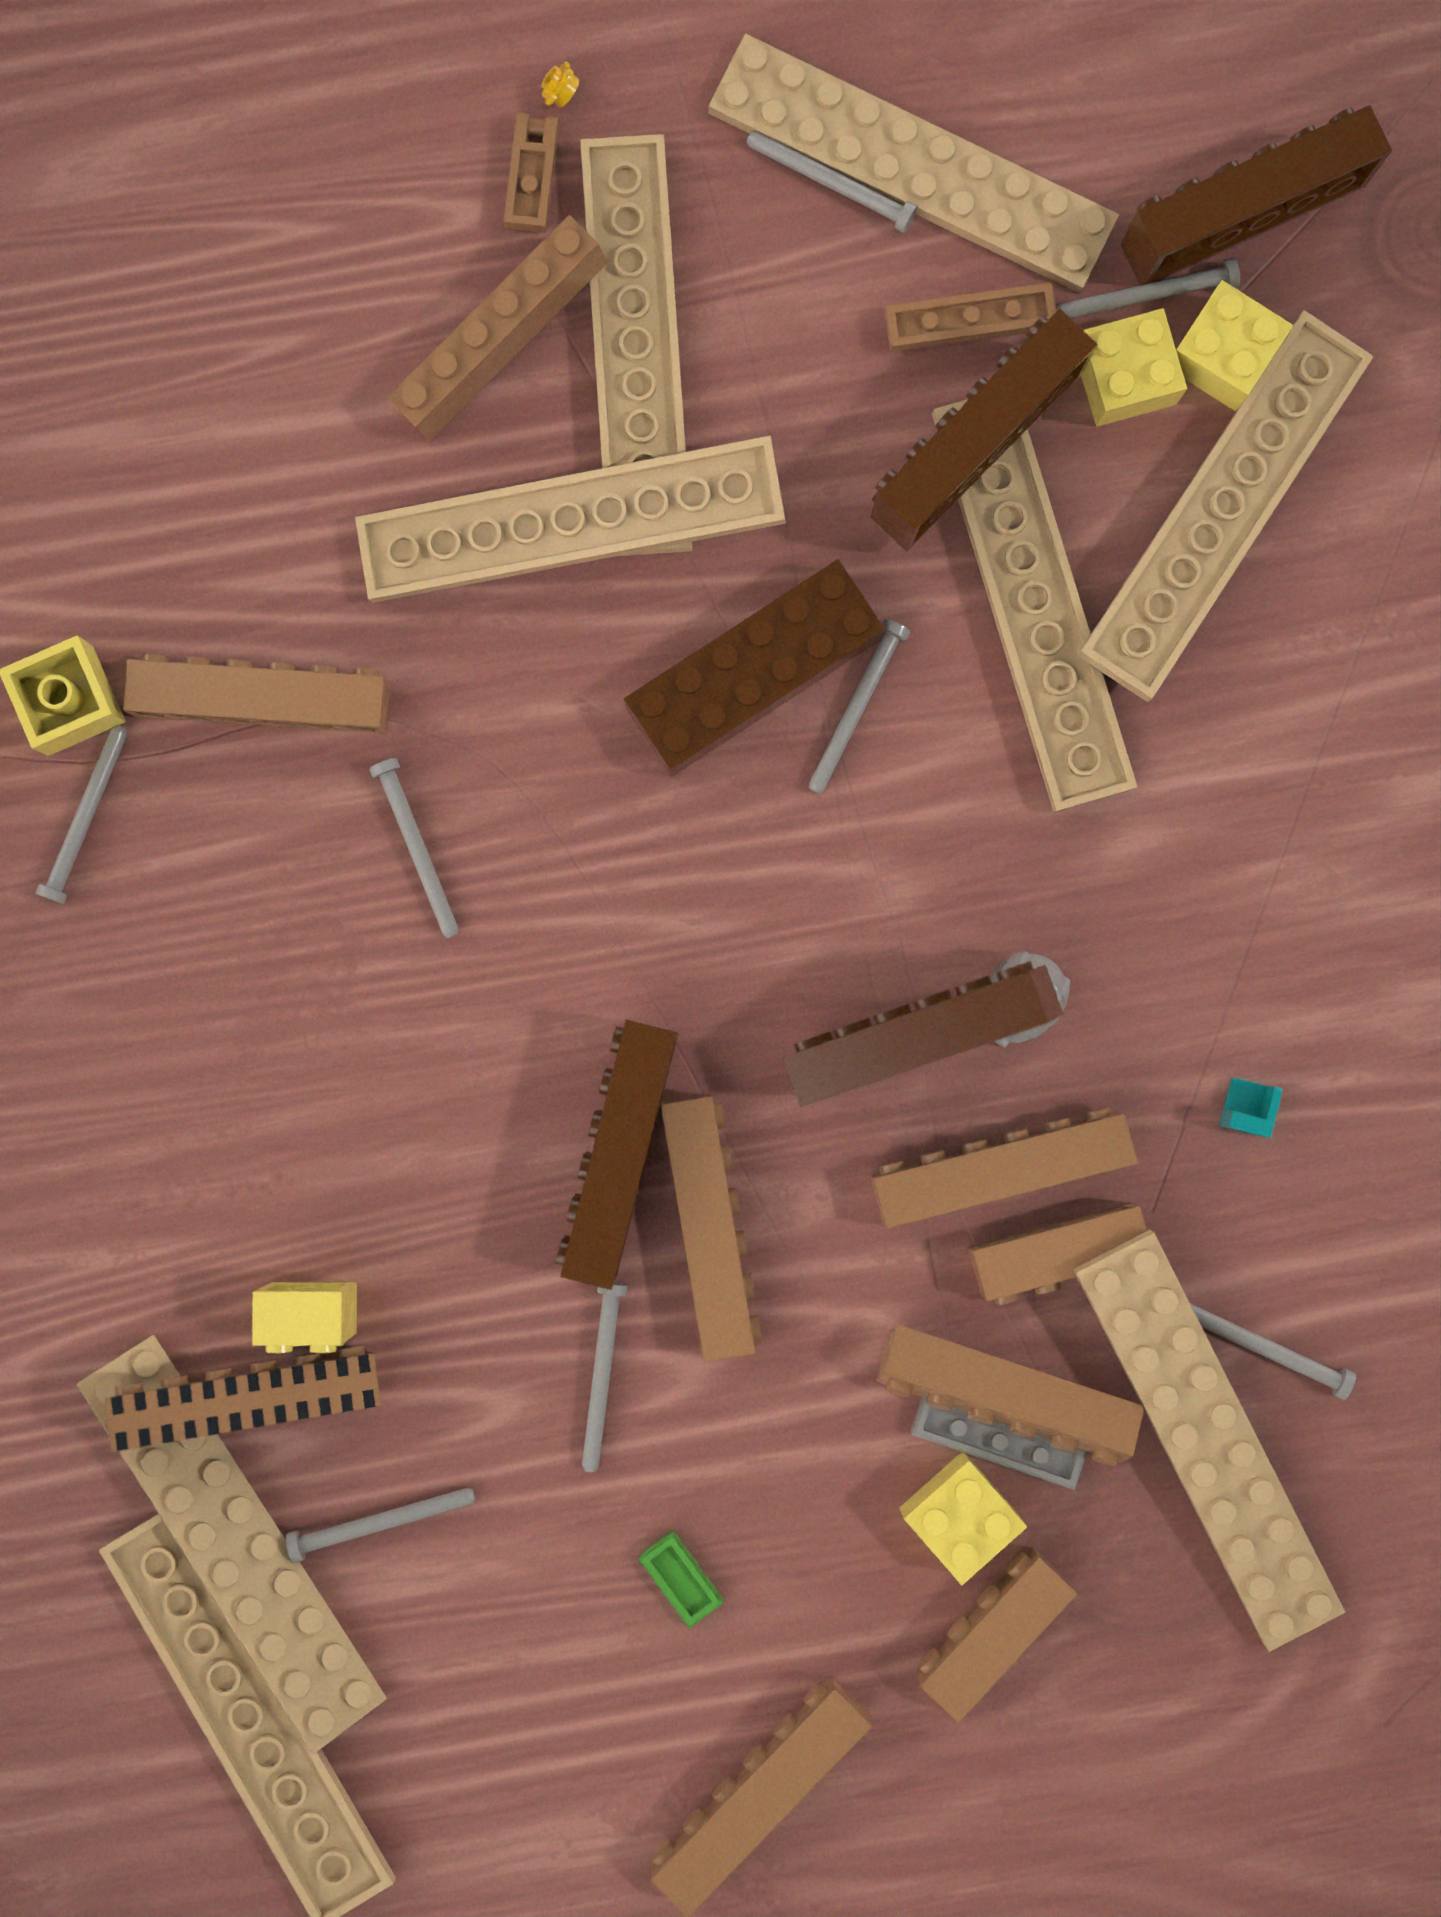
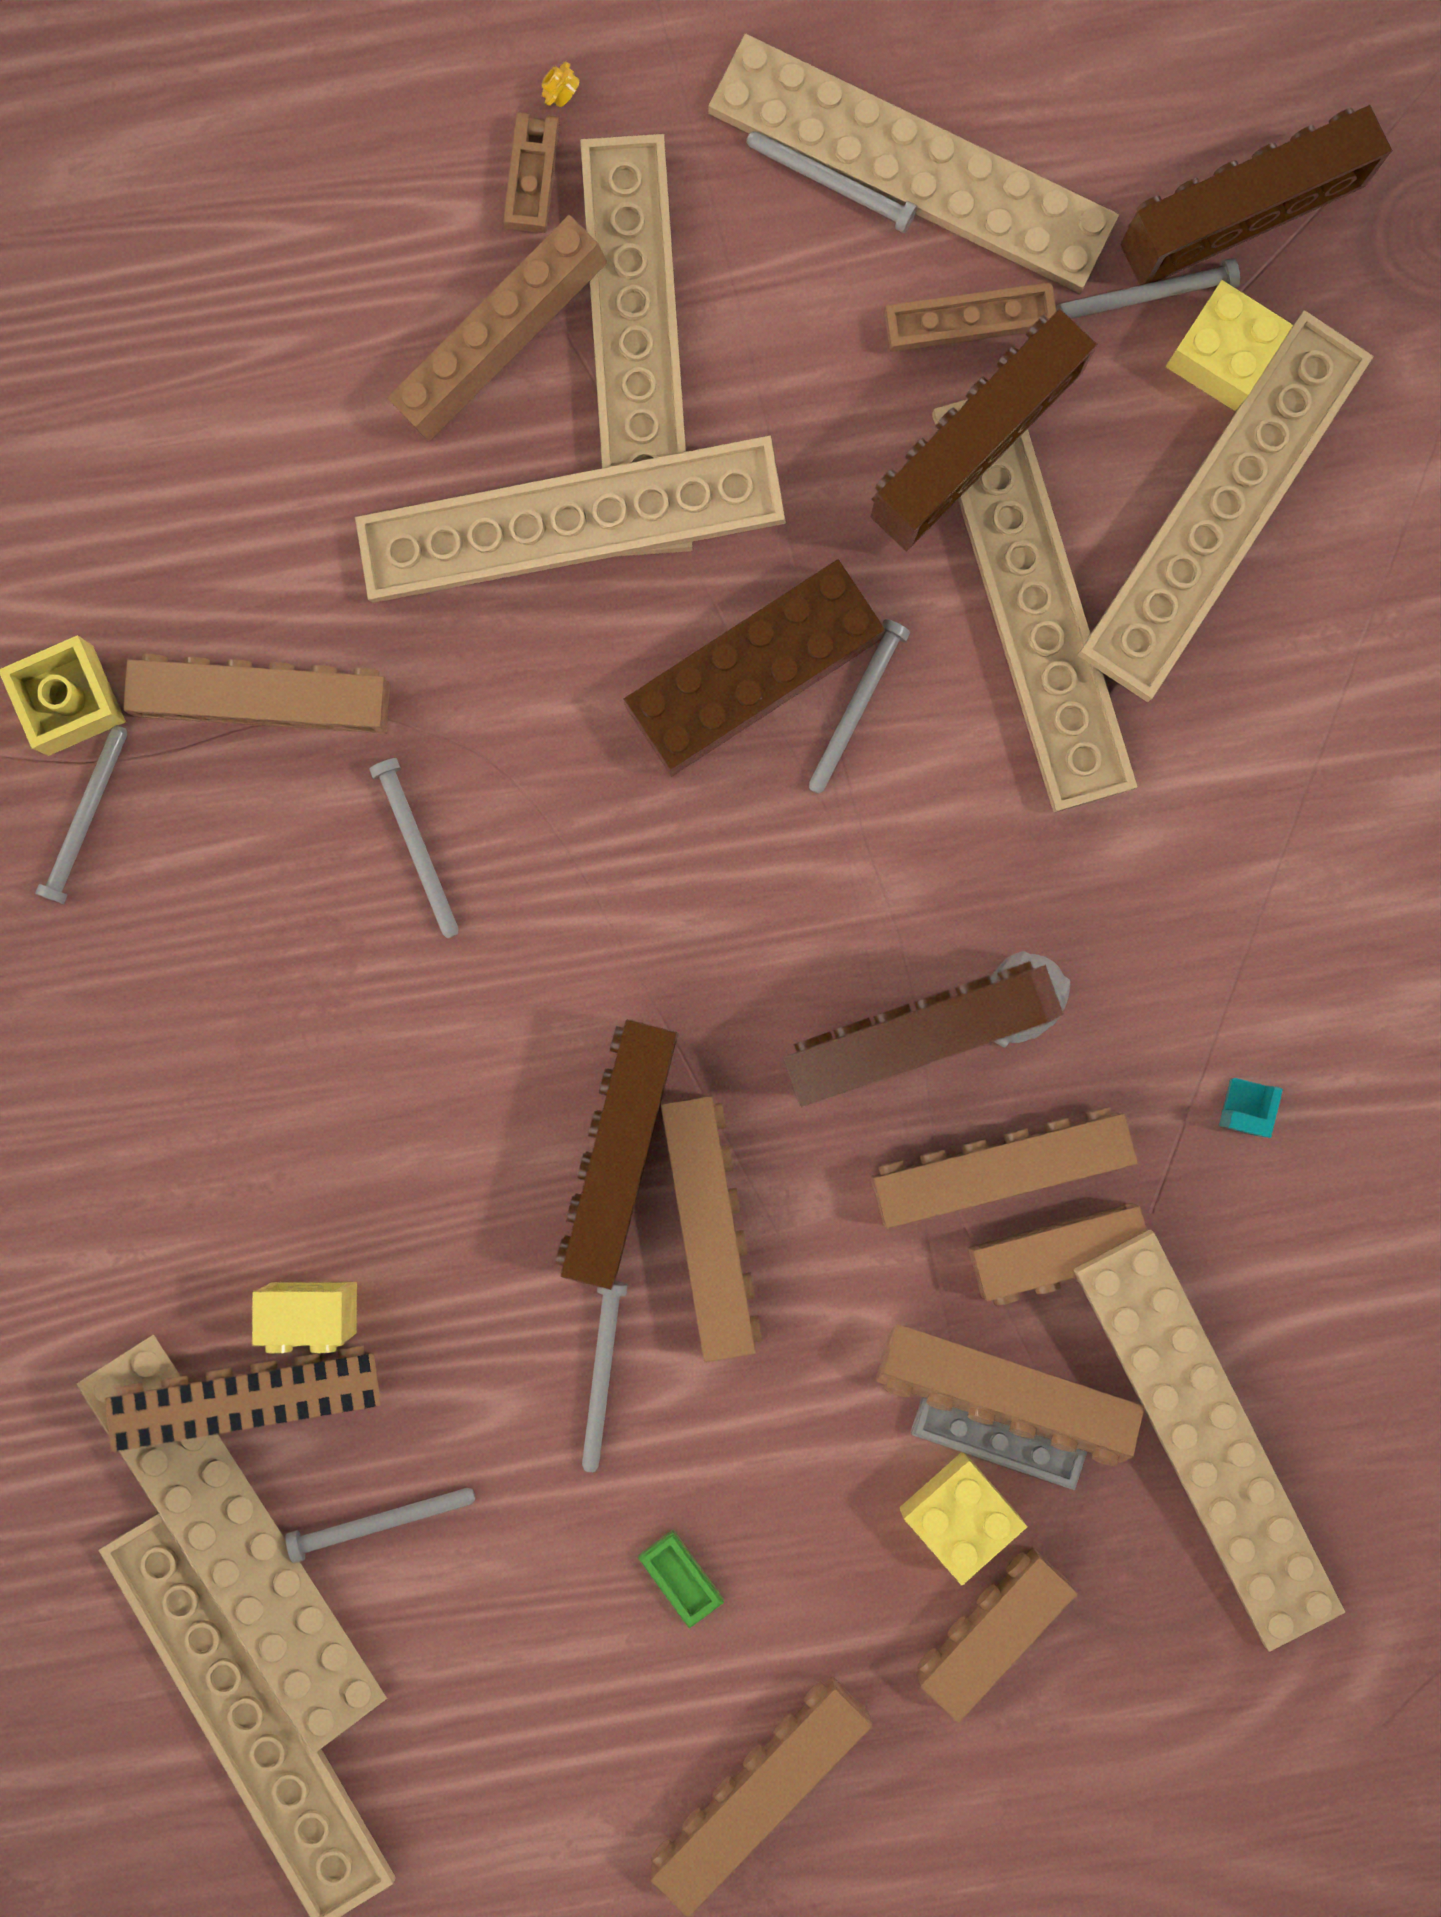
light yellow brick [1081,308,1187,427] -> none
light grey bar [1190,1303,1356,1400] -> none

